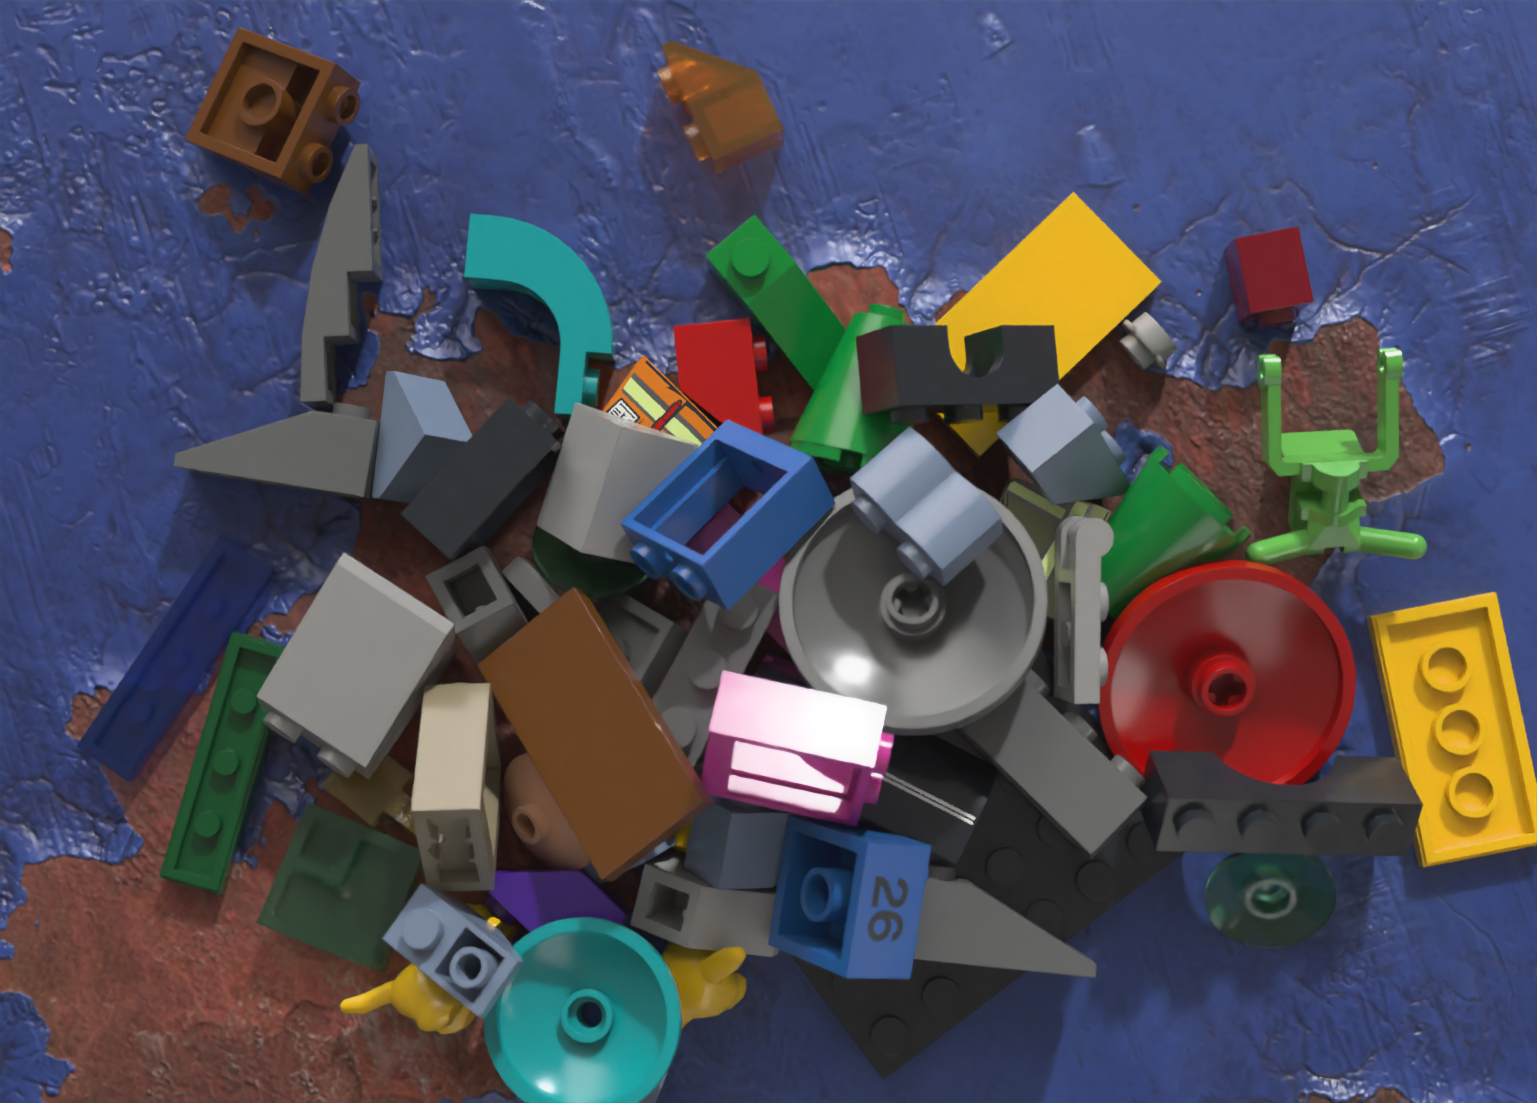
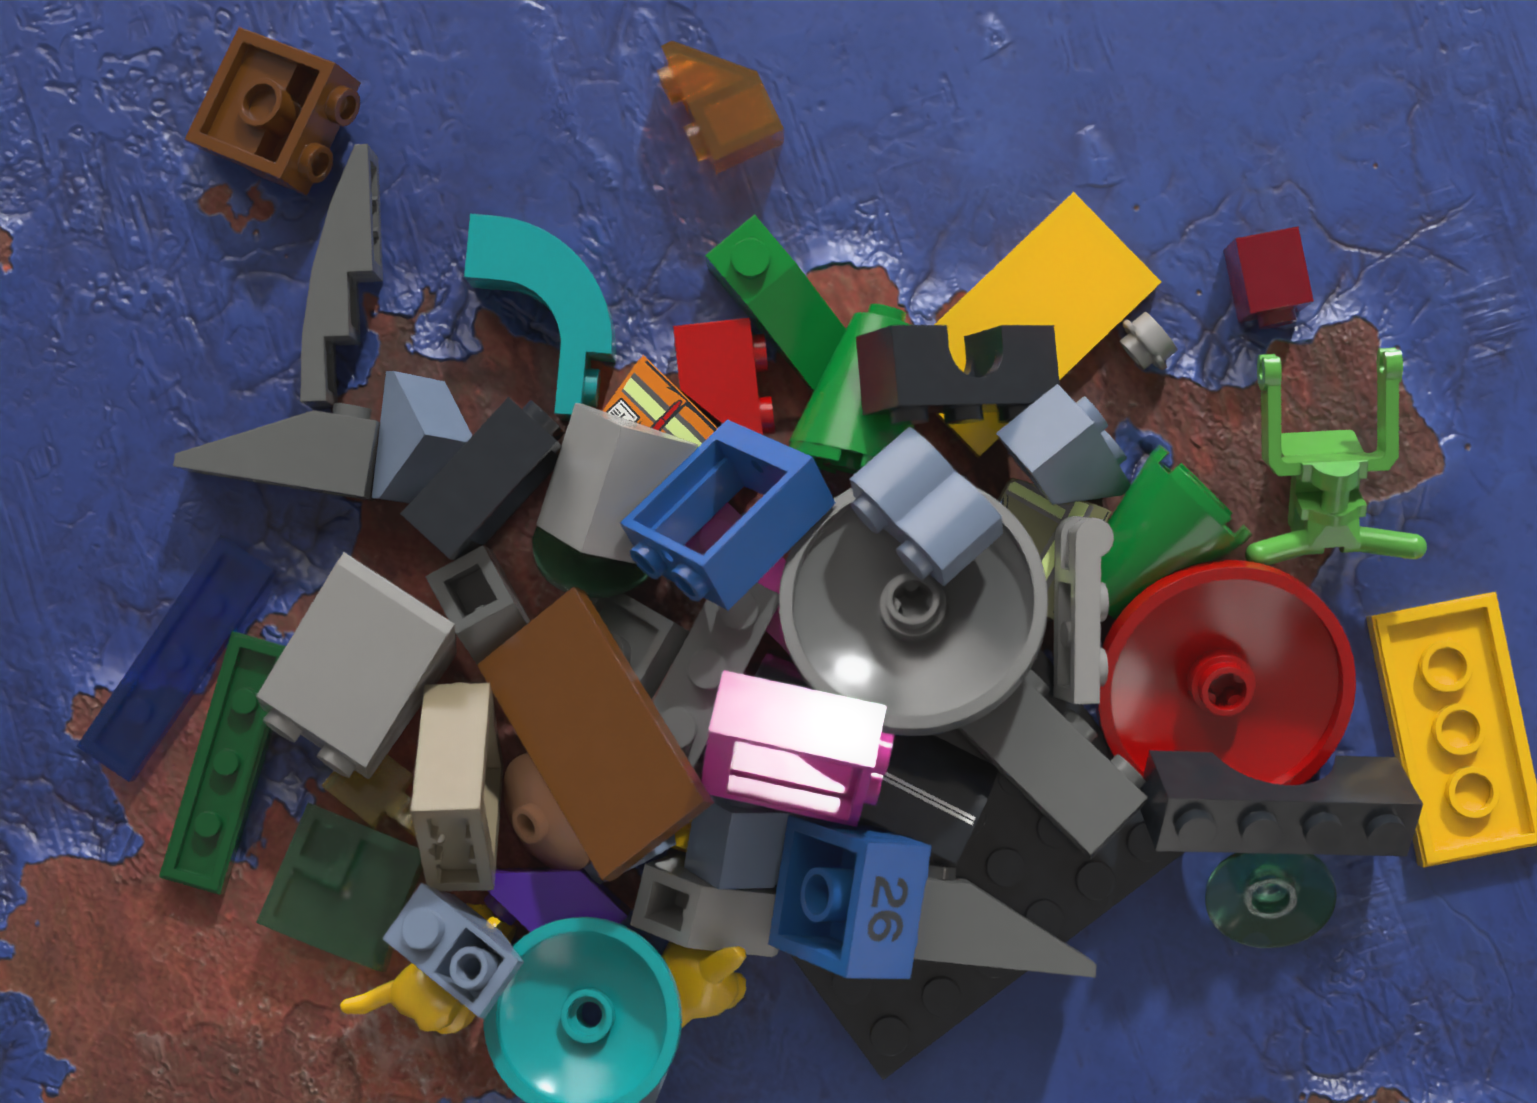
flat silver tile [501,557,562,613] -> none

